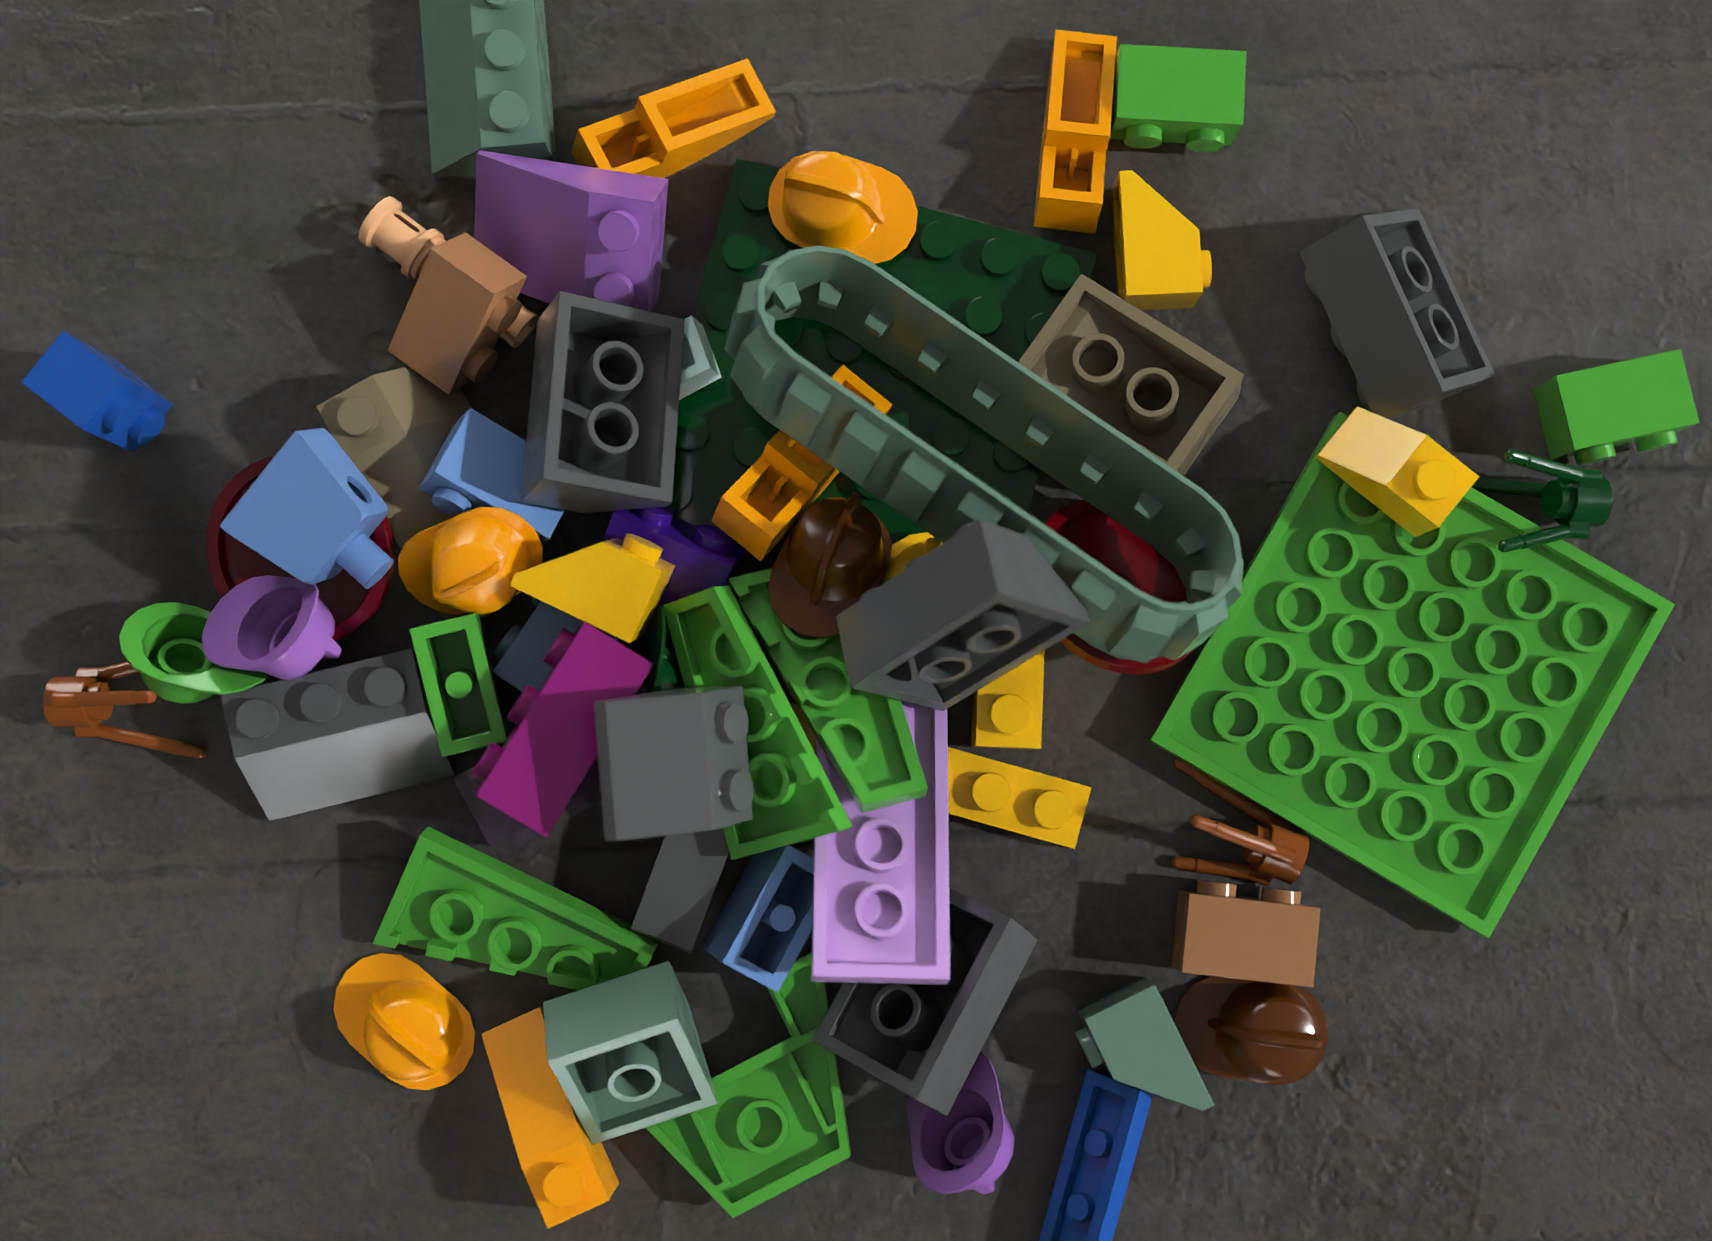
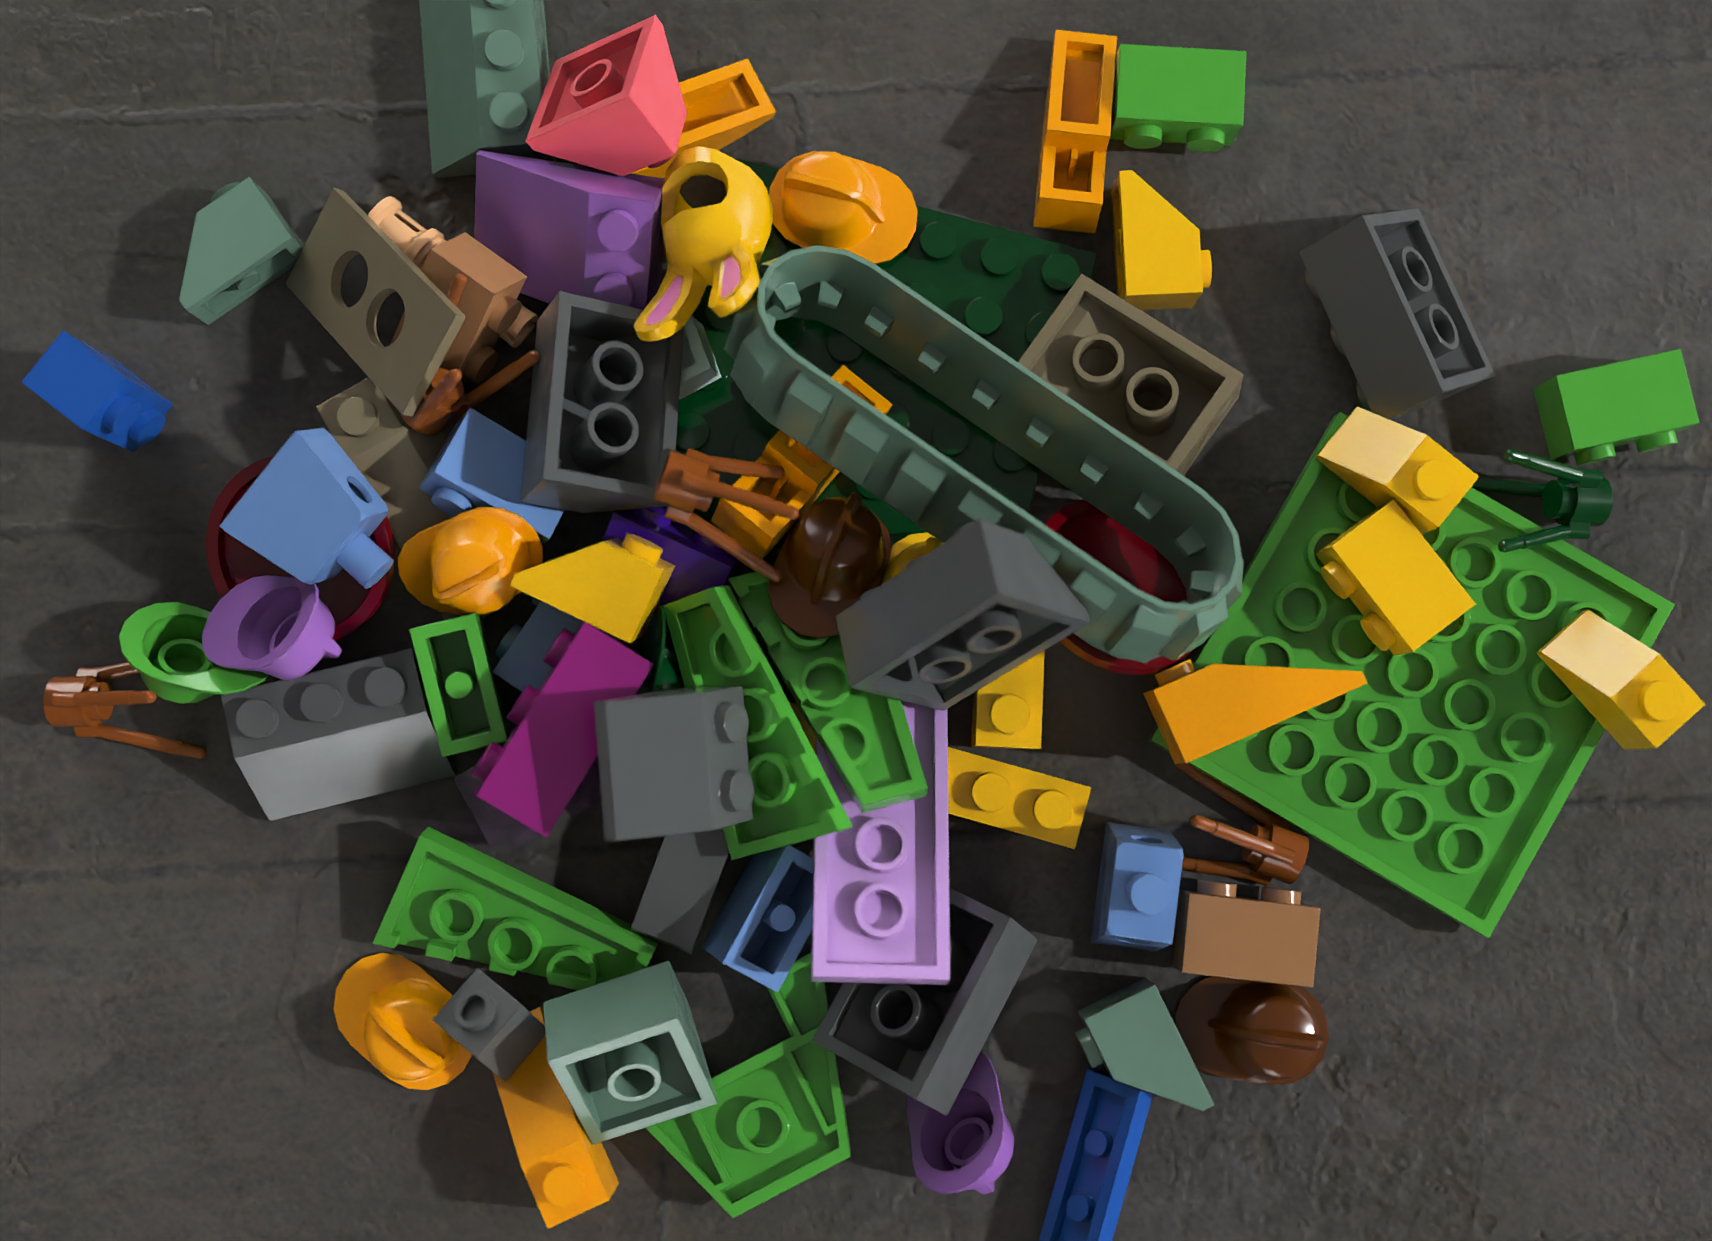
none -> sand green slope [179,177,304,325]
none -> dark tan piece [285,188,466,417]
none -> dark orange plant [400,273,540,435]
none -> dark grey brick [432,968,546,1082]
none -> coral slope [526,15,687,176]
none -> yellow piece [633,146,773,342]
none -> dark orange plant [653,448,799,582]
none -> medium blue torso [1090,822,1183,952]
none -> light orange slope [1143,659,1367,764]
none -> yellow brick [1316,499,1475,656]
none -> yellow slope [1536,610,1706,750]

